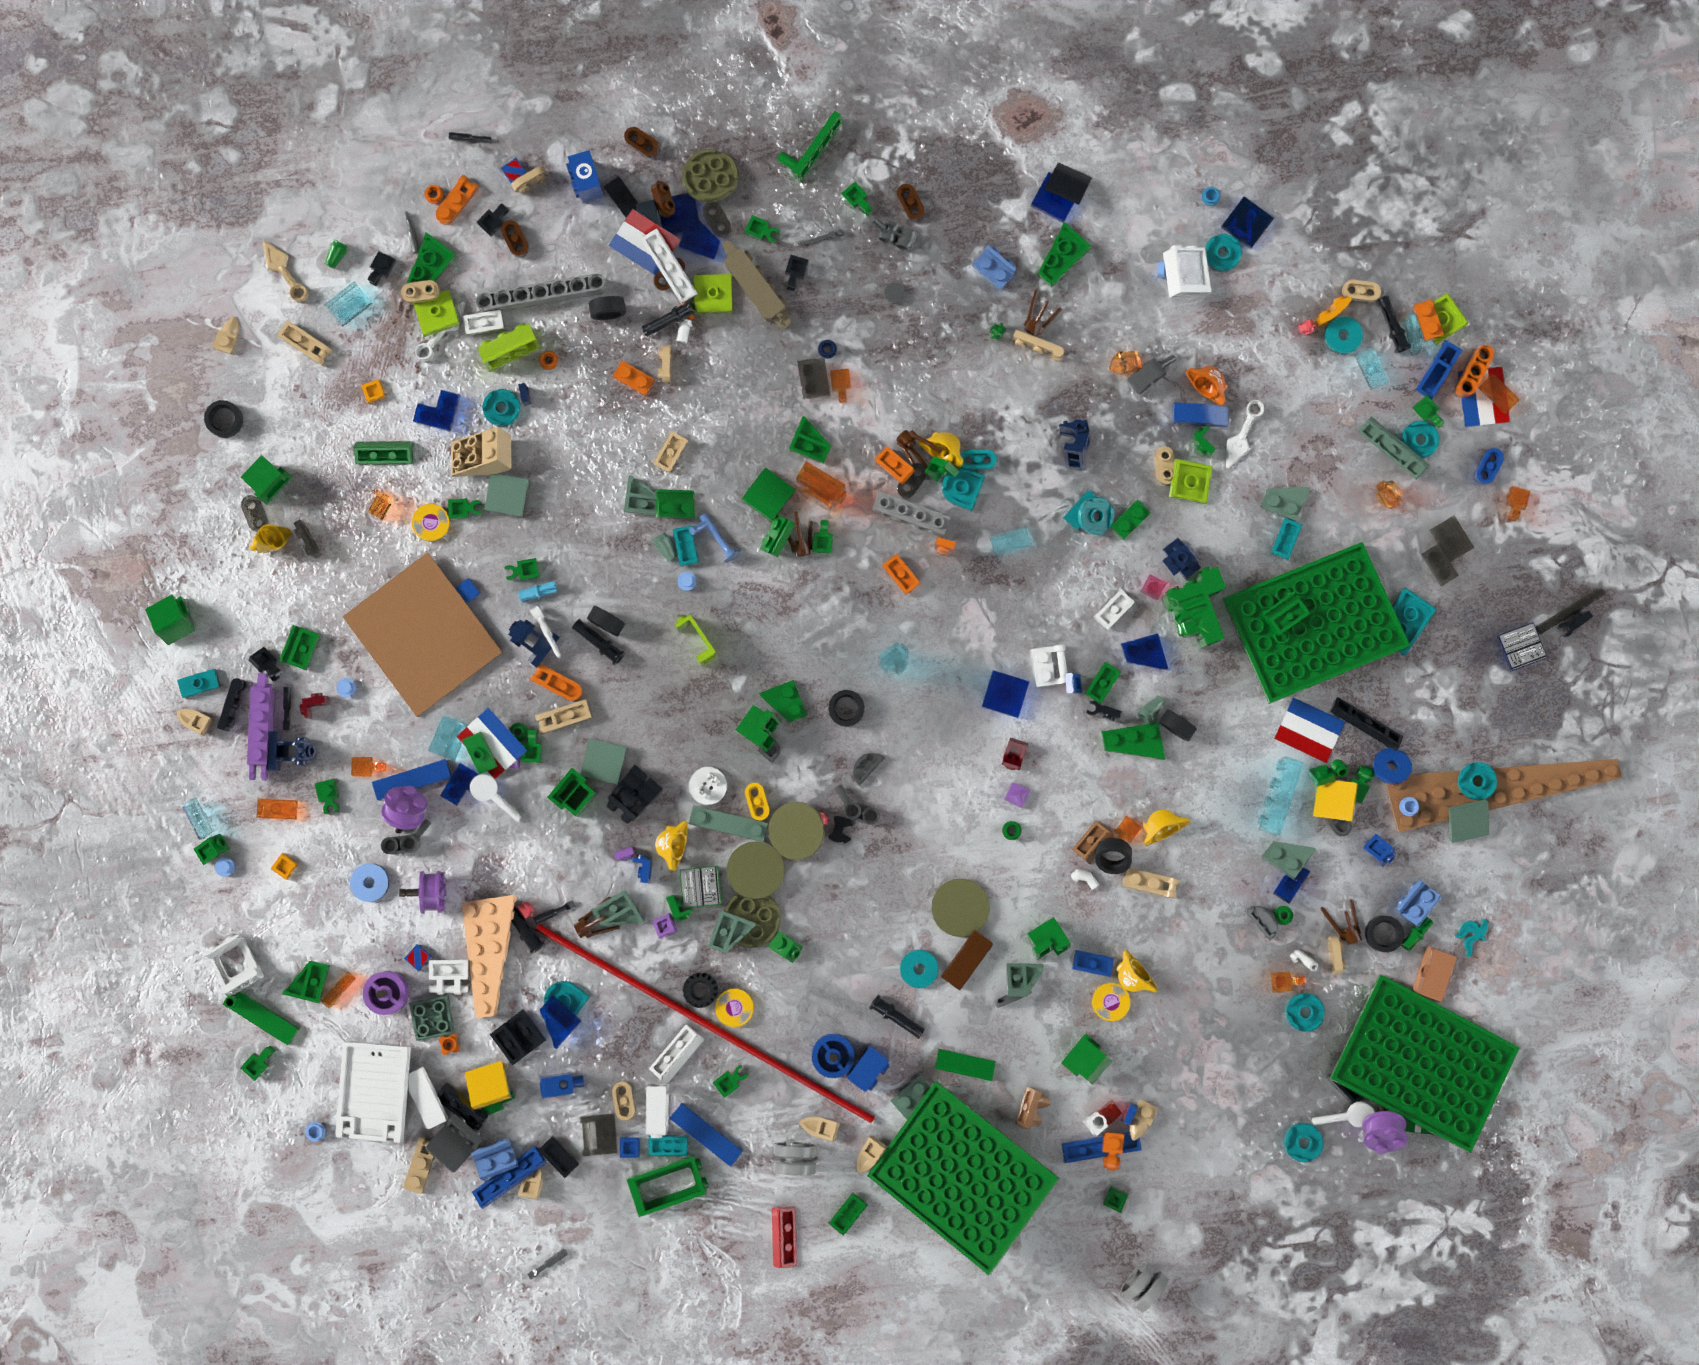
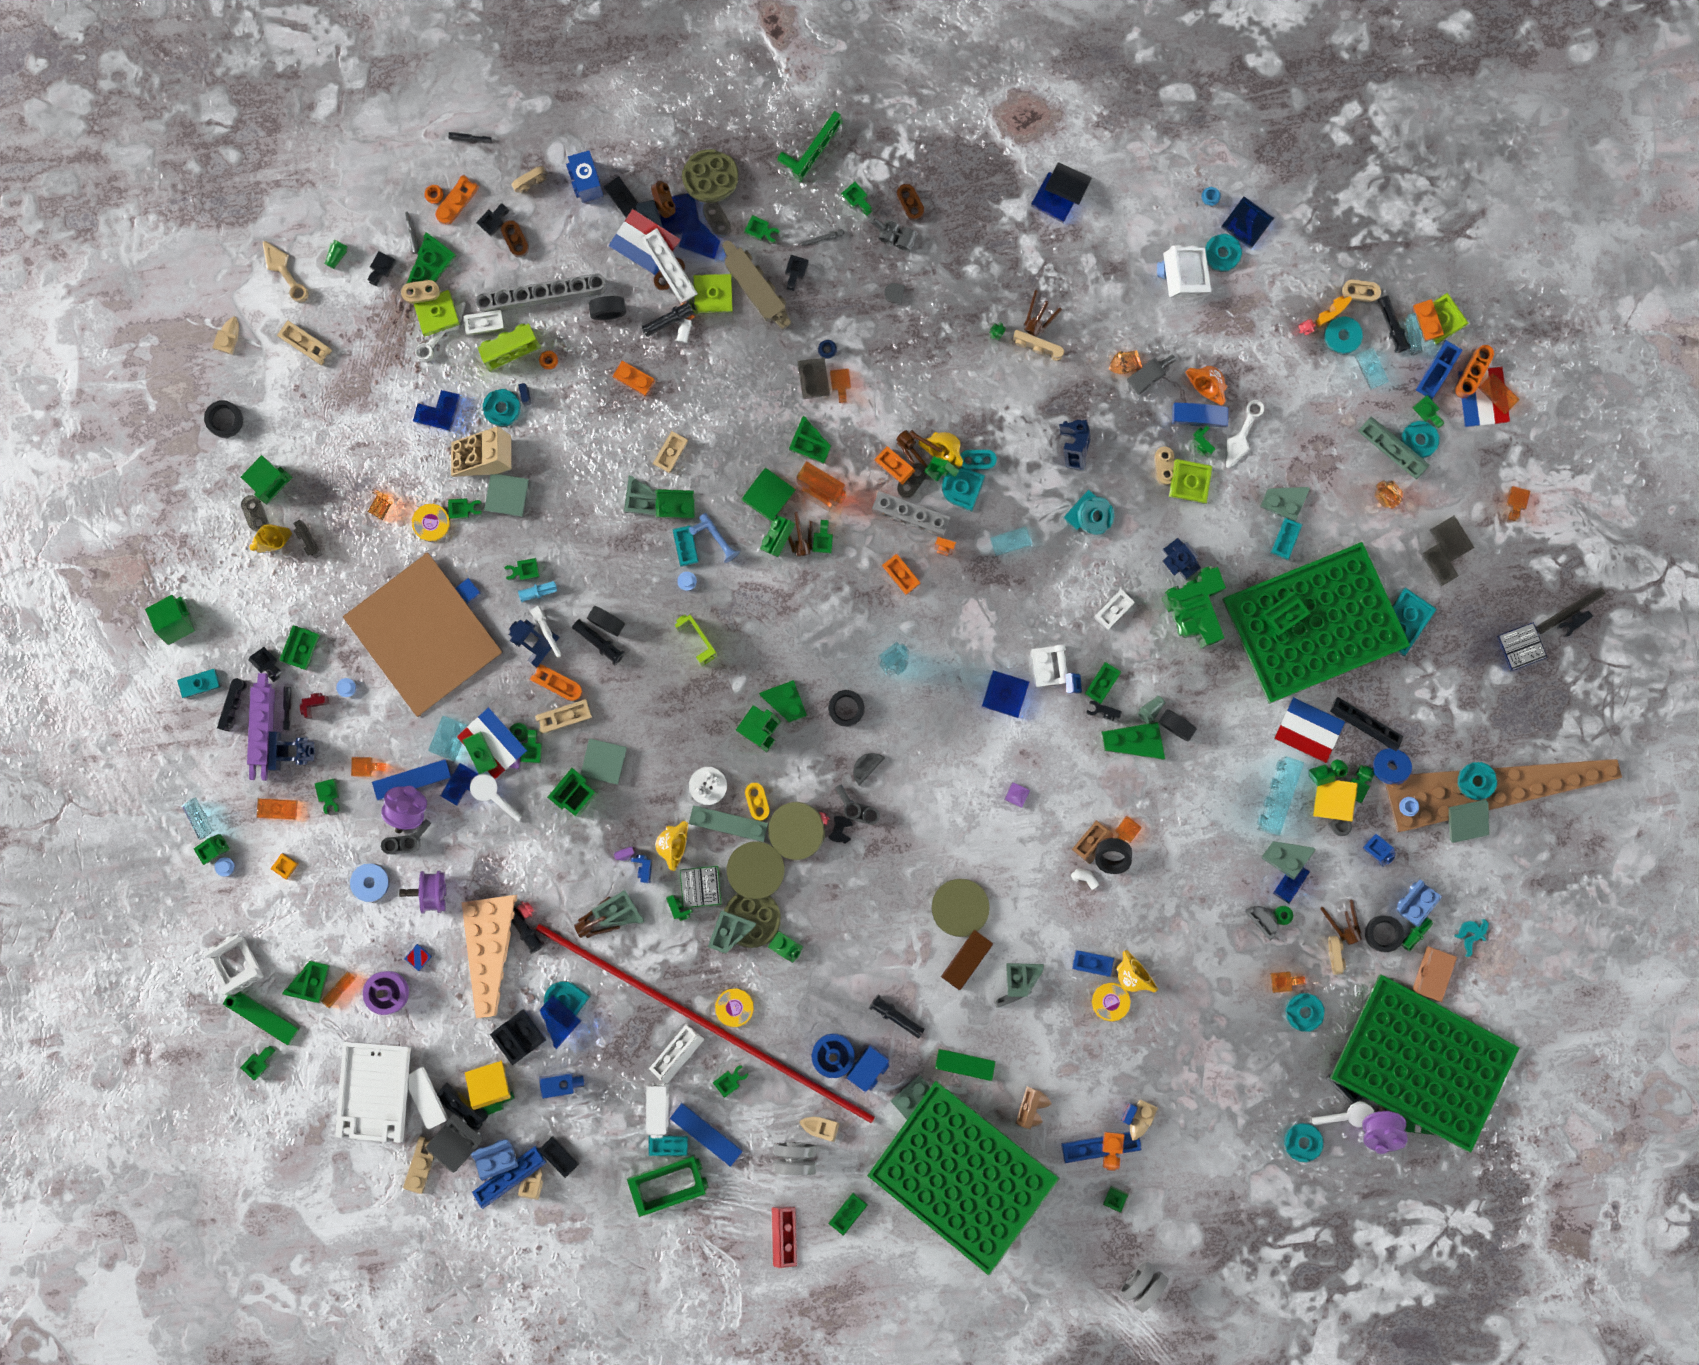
tan plate [176,709,214,736] -> none
light blue plate [305,1122,326,1142] -> none
clear light blue plate [324,281,372,327] -> none
green slope [353,441,413,464] -> none
light orange tile [361,379,386,404] -> none
sand green tile [409,995,455,1041] -> none
white plate [429,960,469,995] -> none
orange plate [439,1034,460,1055] -> none
blue tile [501,158,527,184] -> none
dark grey piece [528,1248,568,1279] -> none
black piece [533,901,576,924] -> none
clear smoke plate [579,1113,618,1156] -> none
black hips [607,765,663,824] -> none
tan plate [612,1081,636,1121] -> none
blue tile [620,1137,640,1158] -> none
reddish brown plate [624,127,659,158] -> none
sand green cone [652,532,677,562] -> none
medium lavender tile [652,913,678,939] -> none
tan plate [658,345,671,383] -> none
black tyre [682,972,718,1008] -> none
dark grey tile [757,741,780,763] -> none
tan plate [857,1135,887,1173] -> none
teal tile [900,949,938,988] -> none
medium blue bracket [972,245,1016,291] -> none
dark red bracket [1002,737,1028,770] -> none
green plate [1002,821,1022,840] -> none
green plate [1027,917,1071,960] -> none
green wing [1038,222,1091,288] -> none
green plate [1061,1033,1112,1085] -> none
leg [1082,1100,1122,1136] -> none
green plate [1110,499,1151,540] -> none
clear blue wing [1121,633,1168,670] -> none
tan plate [1123,868,1180,899] -> none
clear pink plate [1140,574,1167,601] -> none
yellow hat [1143,809,1191,846] -> none
white arm [1290,950,1318,971] -> none
blue plate [1475,448,1504,485] -> none

